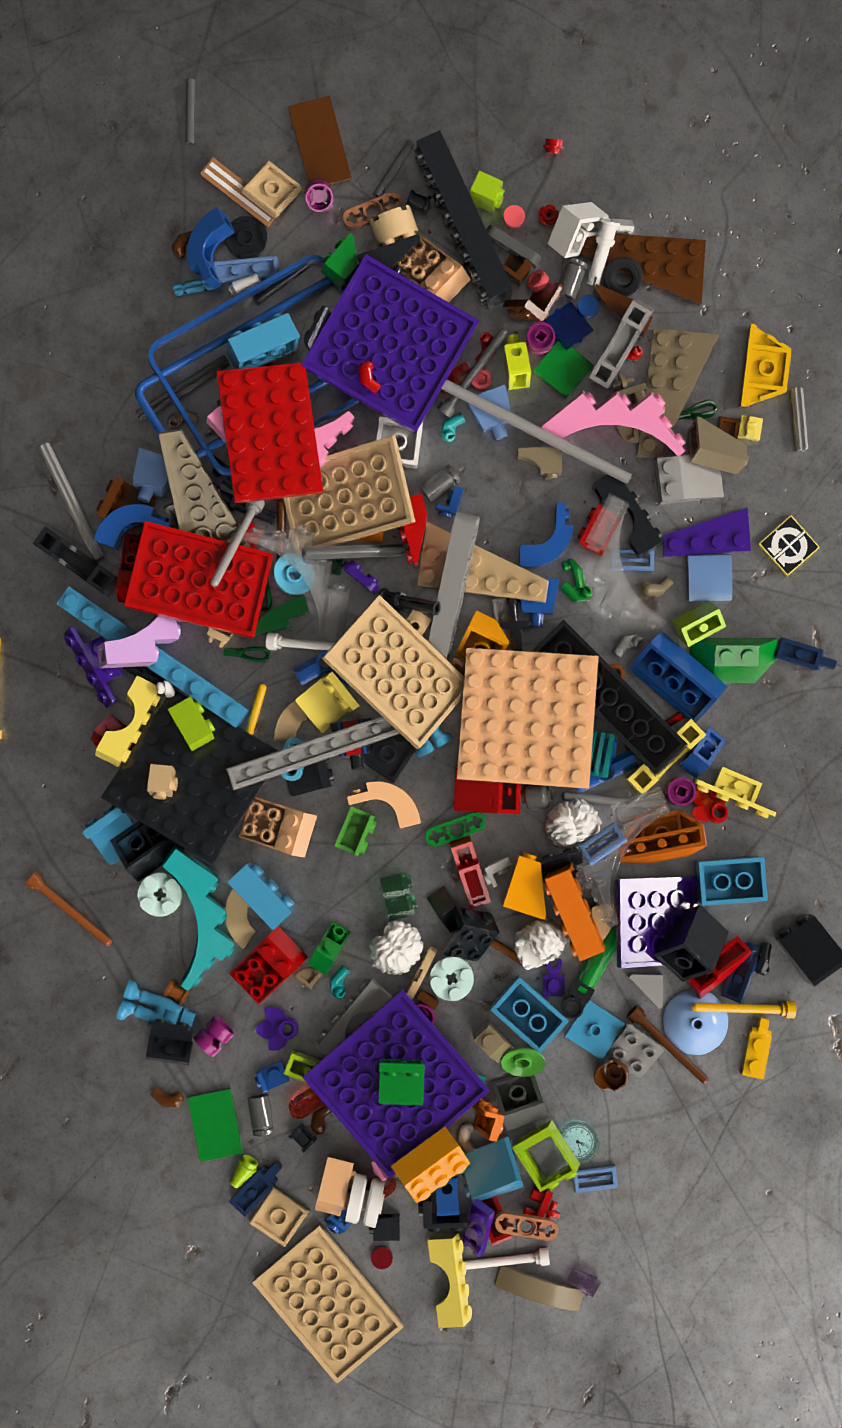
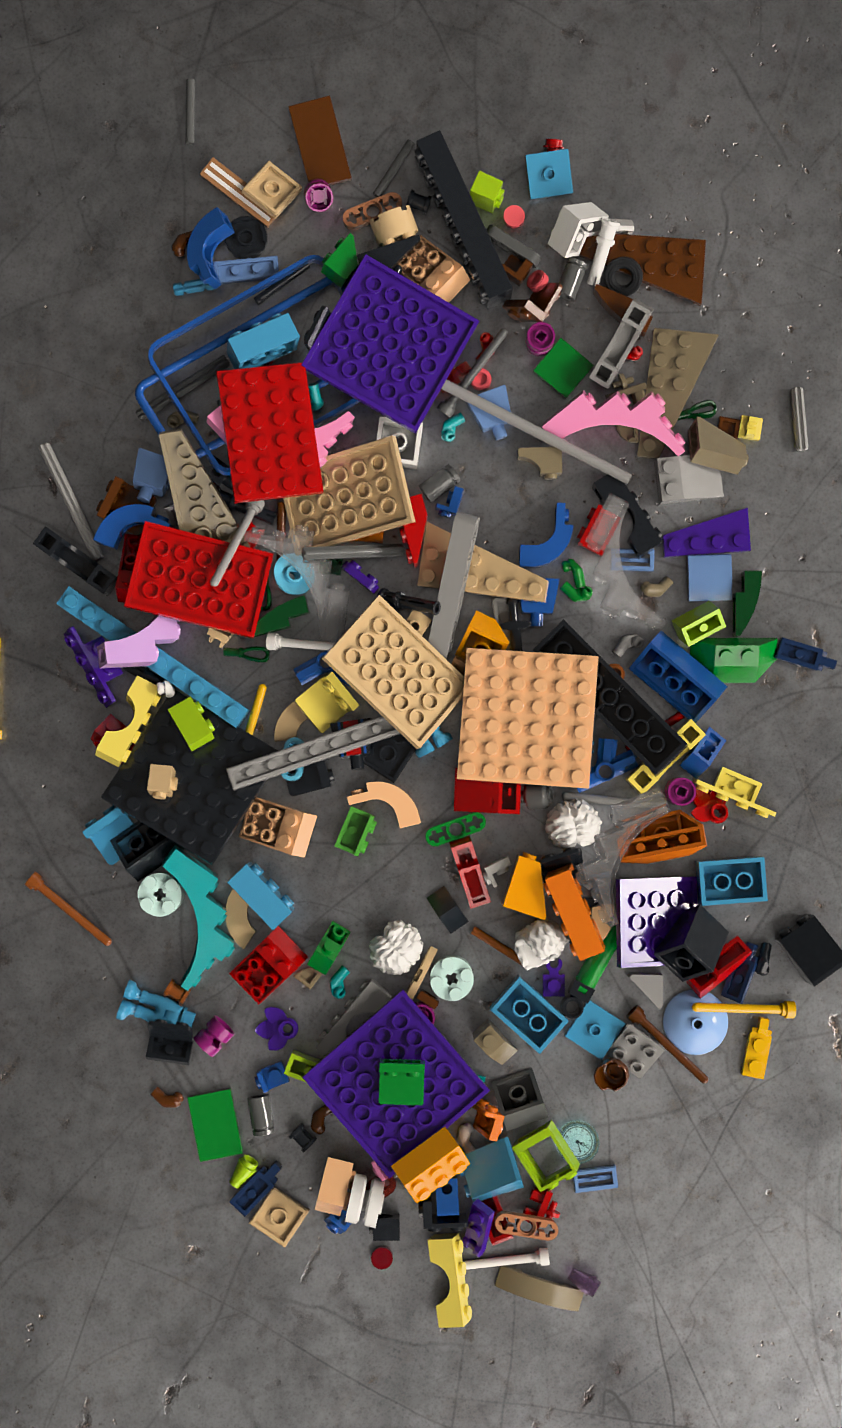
white cone [228,273,261,297] -> none
tan plate [252,1224,404,1384] -> none
clear red plate [288,1088,326,1119] -> none
red arm [358,361,382,394] -> none
clear green brick [380,872,418,921] -> none
black bracket [442,906,500,961] -> none
bright green dish [501,1048,545,1077] -> none
neon yellow torso [504,334,531,390] -> none
red plate [538,204,559,226] -> none
clear blue piece [543,301,594,350] -> none
blue tile [577,295,600,318] -> none
medium blue tile [578,822,628,866] -> none
teal tile [590,731,615,778] -> none
yellow wing [740,324,792,408] -> none
tile [758,515,820,577] -> none
none -> teal arm [308,382,324,410]
none -> dark azure plate [525,149,573,199]
none -> dark green slope [732,571,762,637]

